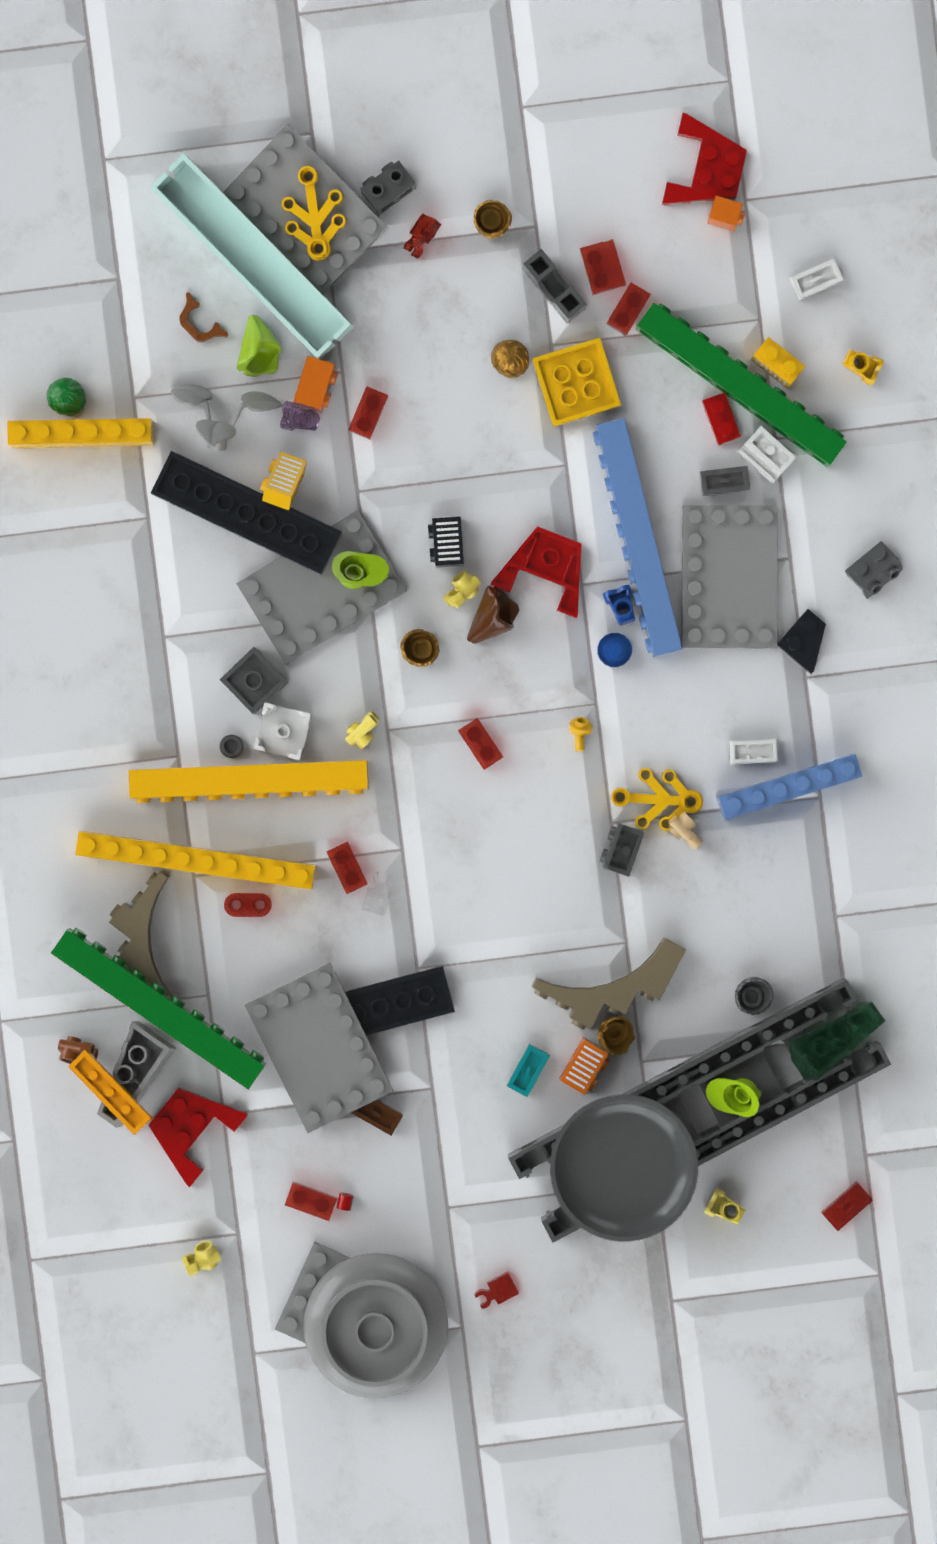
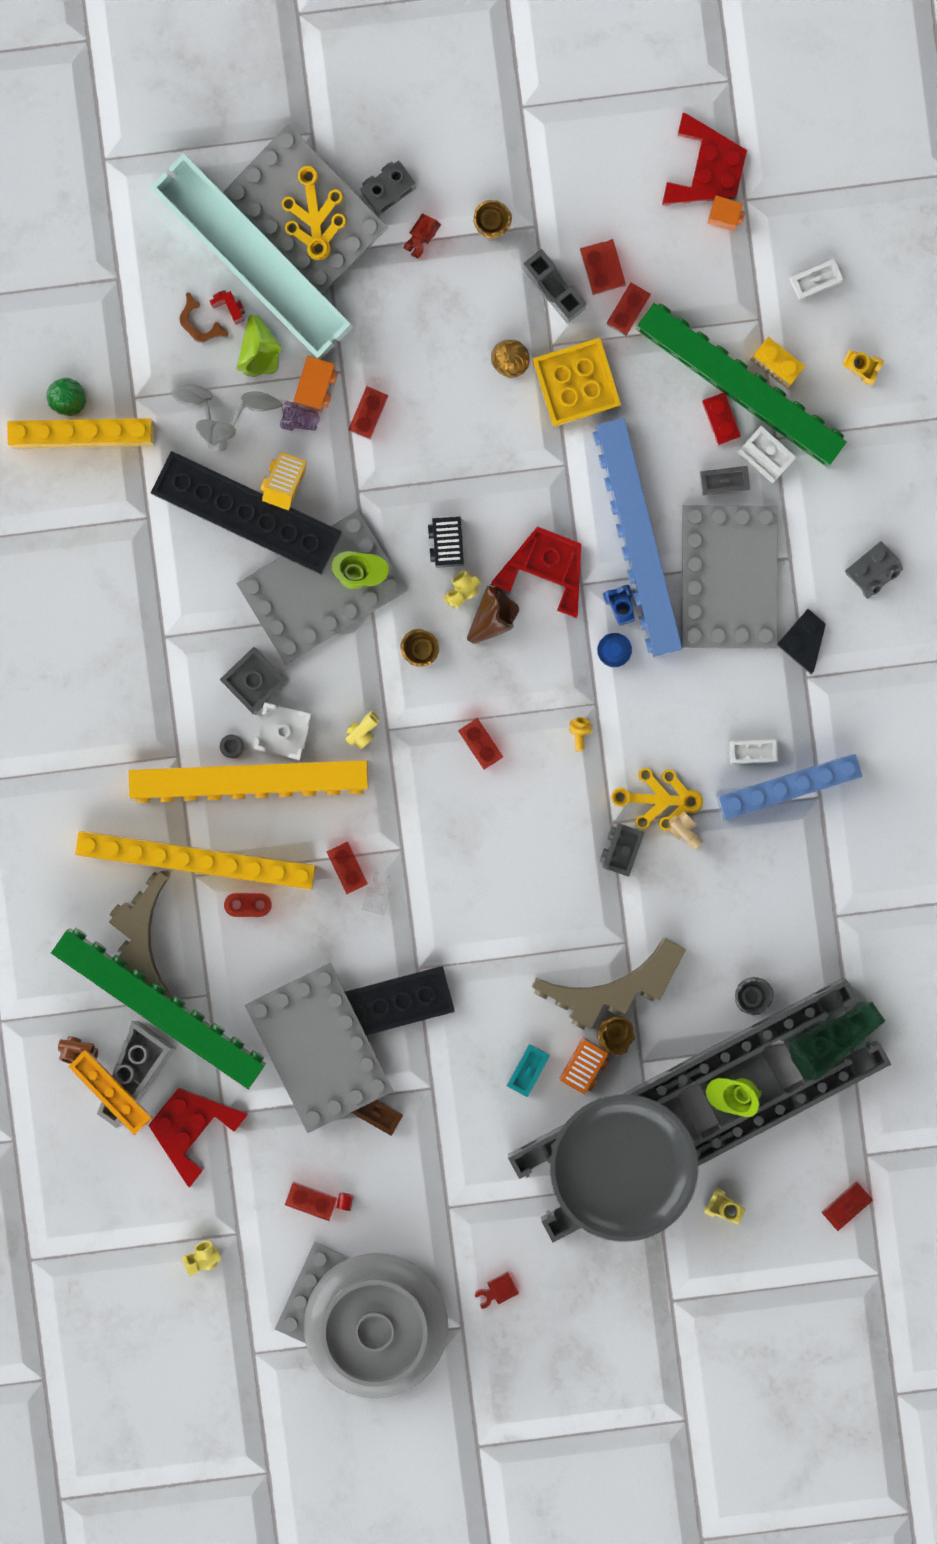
none -> red bracket [209,290,246,325]

